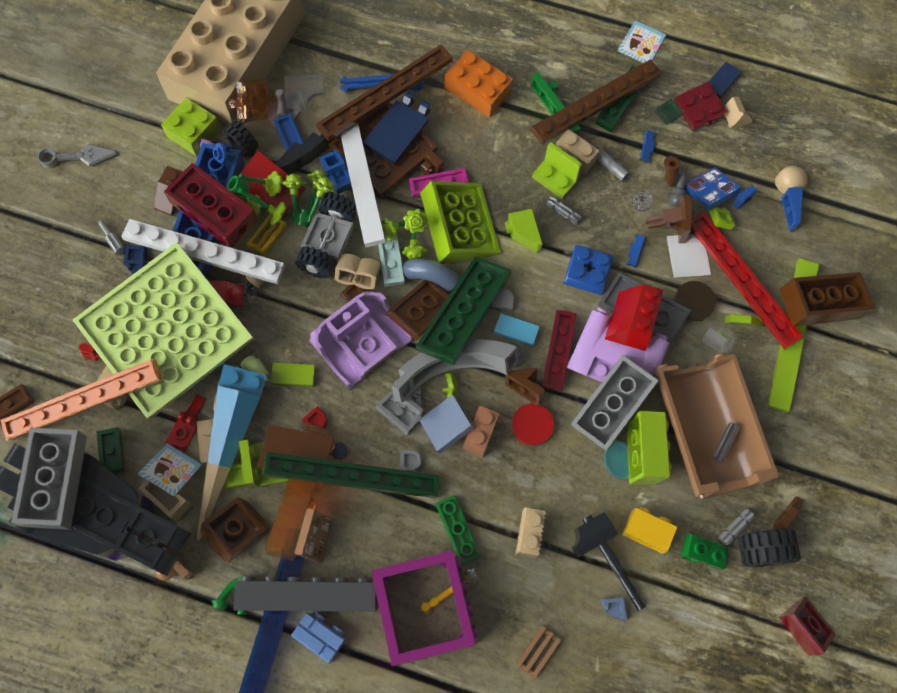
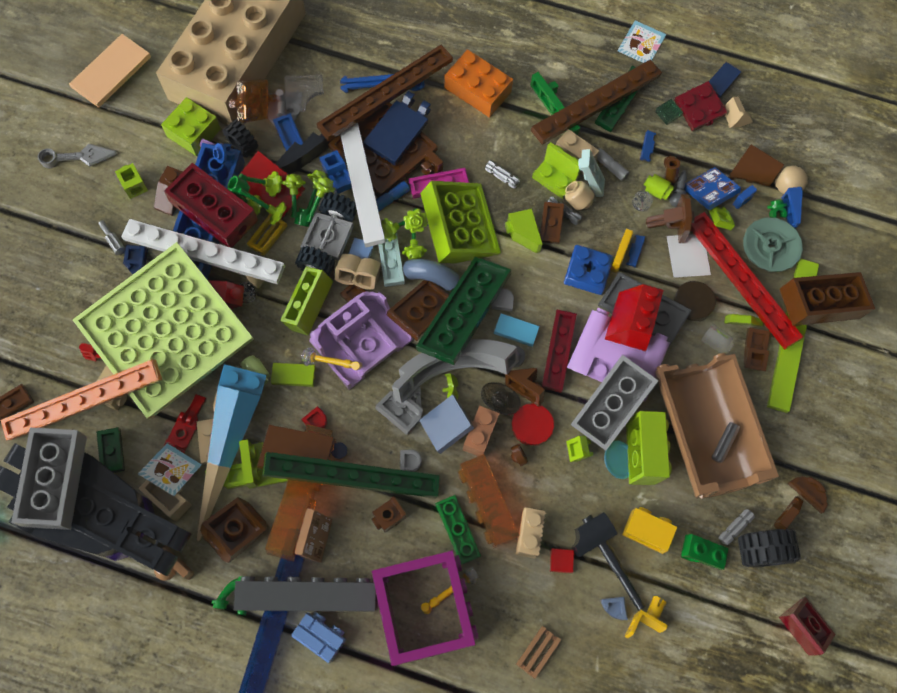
none -> light nougat tile [69,34,151,108]
none -> lime brick [115,163,148,199]
none -> lime brick [280,266,333,335]
none -> yellow piece [302,347,363,370]
none -> light blue tile [349,238,374,259]
none -> reddish brown brick [371,496,407,532]
none -> blue piece [376,181,410,212]
none -> clear orange brick [458,454,520,549]
none -> clear smoke dish [481,382,521,415]
none -> flat silver axle [485,160,520,189]
none -> reddish brown tile [511,444,528,466]
none -> reddish brown plate [540,202,564,244]
none -> red tile [550,548,574,574]
none -> tan head [565,181,594,210]
none -> lime tile [566,436,594,462]
none -> light aqua plate [578,149,605,197]
none -> yellow tile [610,228,633,273]
none -> yellow bracket [624,596,668,639]
none -> lime brick [644,174,674,200]
none -> reddish brown slope [728,144,784,186]
none -> sand green piece [743,218,803,272]
none -> reddish brown slope [744,328,770,372]
none -> green plate [767,199,788,218]
none -> reddish brown tile [787,477,828,514]

